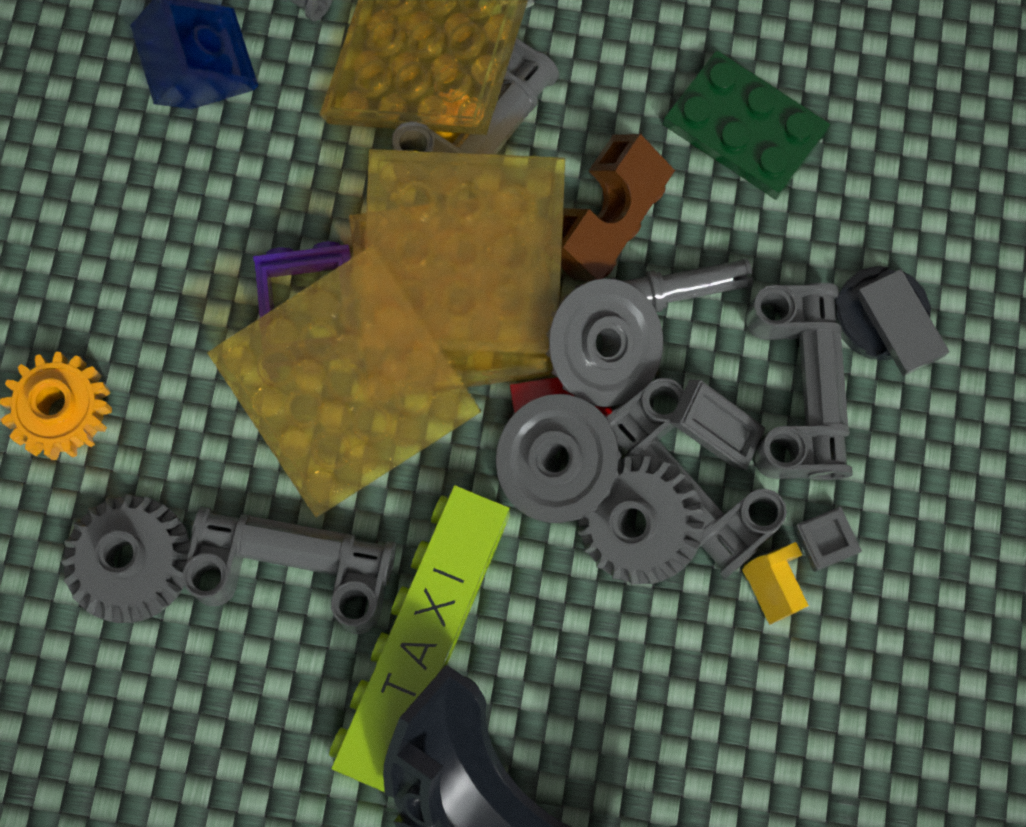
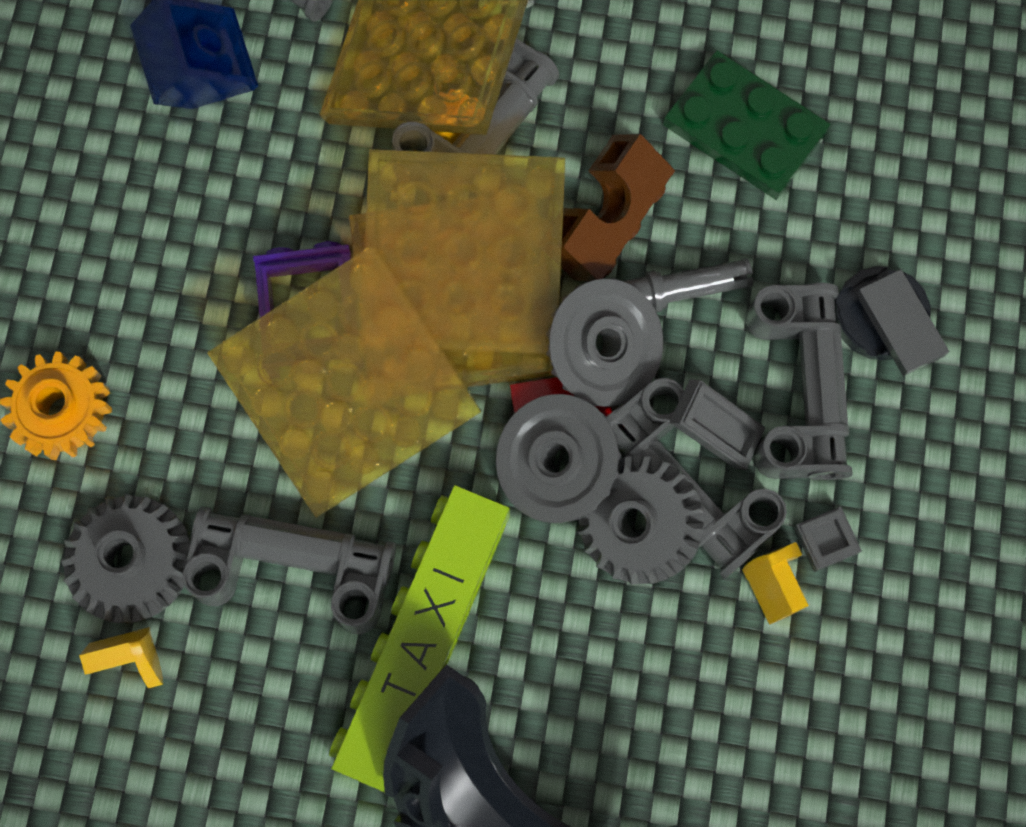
none -> yellow tile [79,627,163,689]

